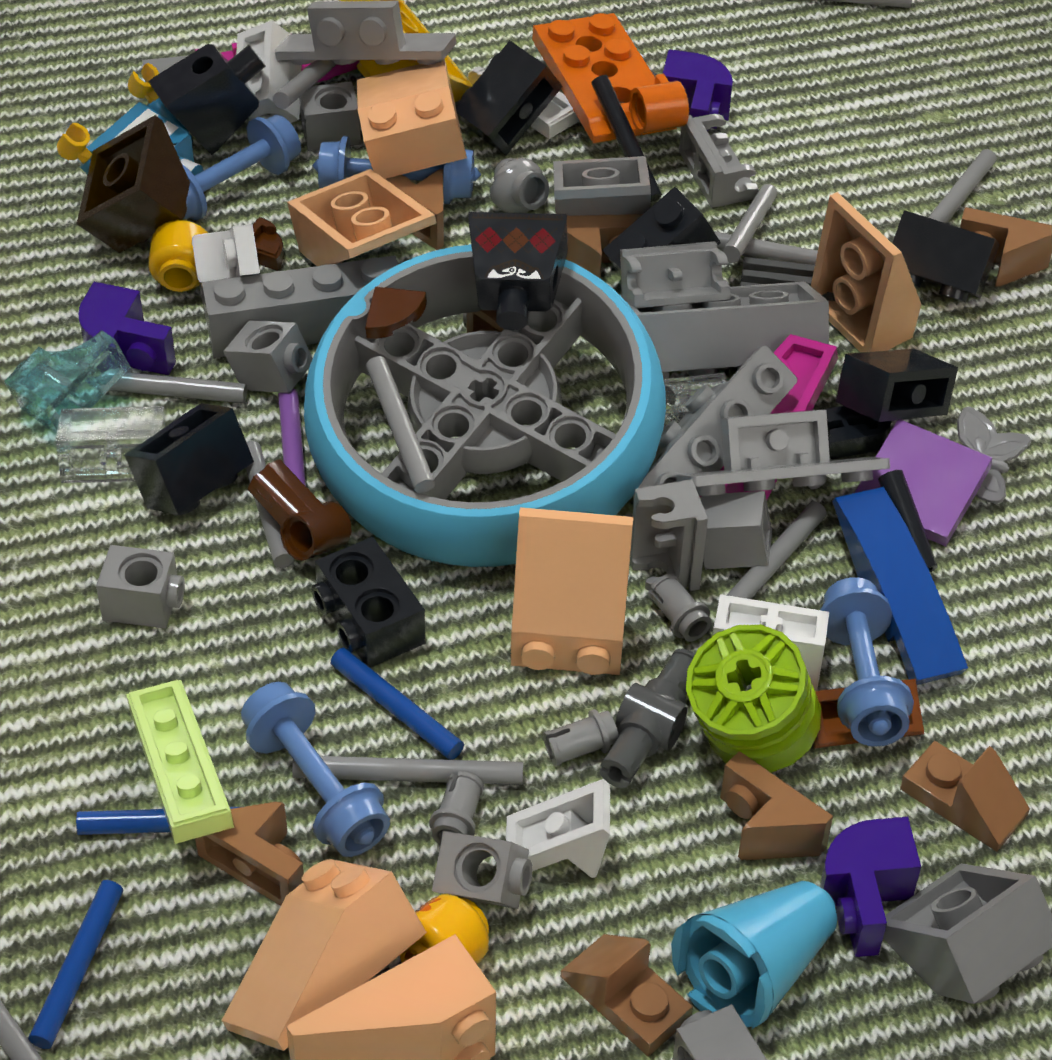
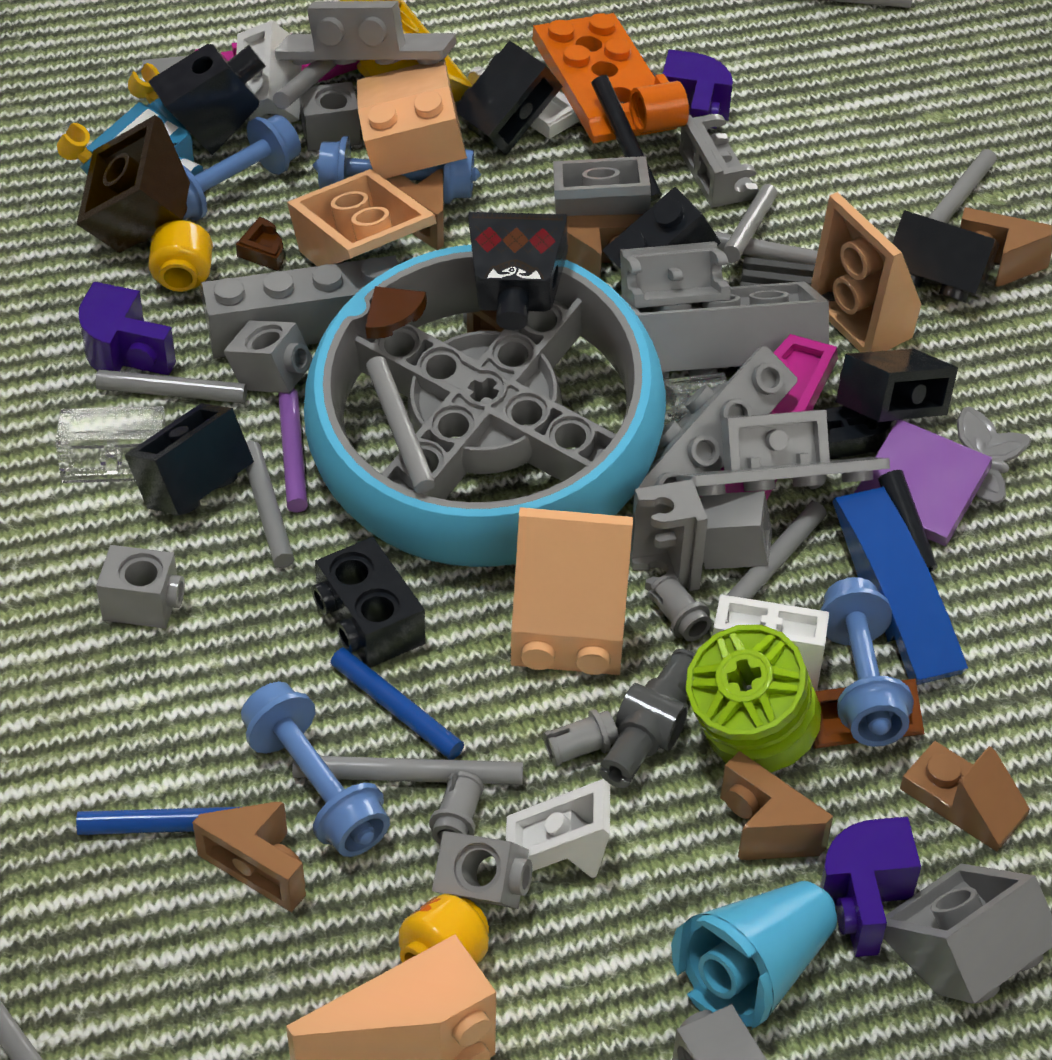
clear light blue arch [4,330,131,438] -> none
blue bar [28,880,124,1049] -> none
yellowish green tile [126,680,234,844] -> none
white slope [192,224,260,283] -> none
light nougat slope [221,859,427,1051] -> none
reddish brown piece [247,459,352,561] -> none
light grey animal [490,158,549,213] -> none
medium nougat slope [560,934,693,1057] -> none

